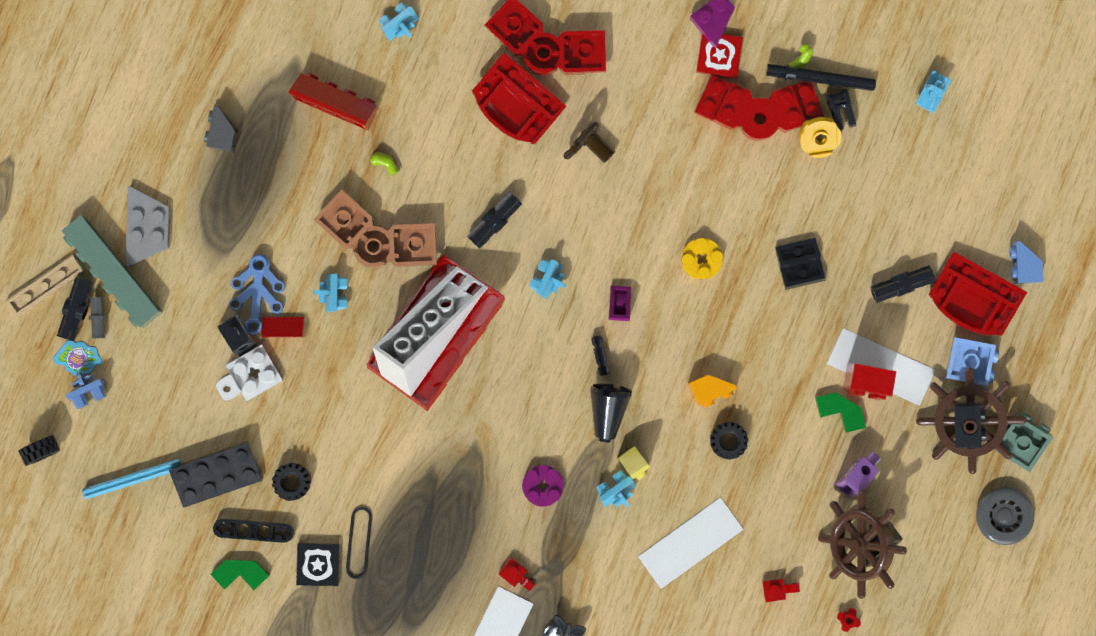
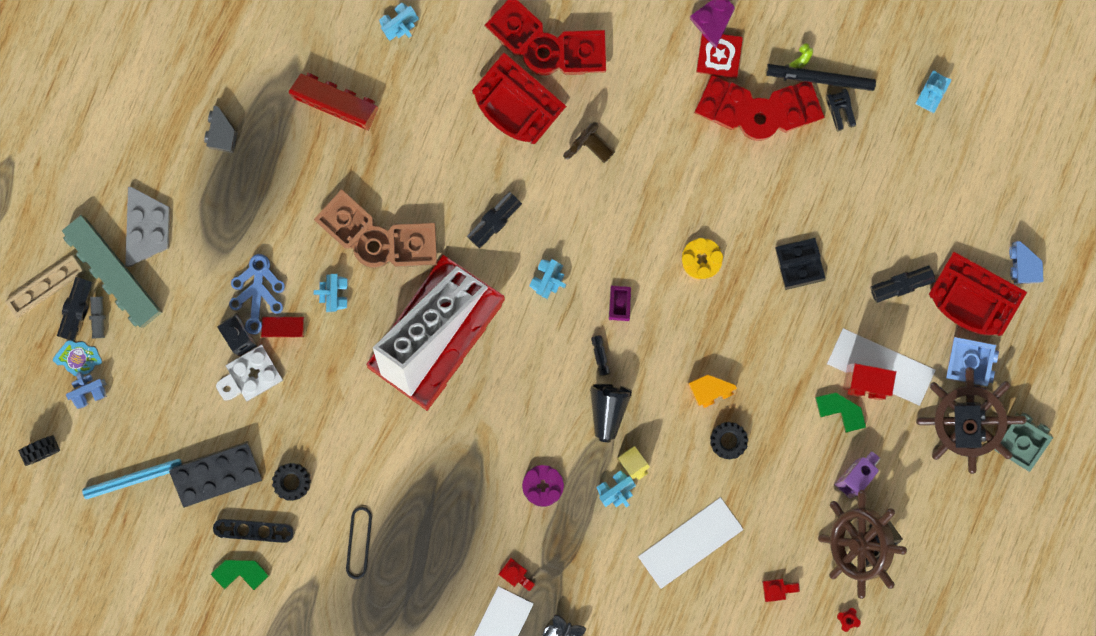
black tile [296,543,340,586] -> none
lime arm [370,152,399,176] -> none
yellow plate [799,117,842,158] -> none
dark grey wheel [976,487,1035,545] -> none

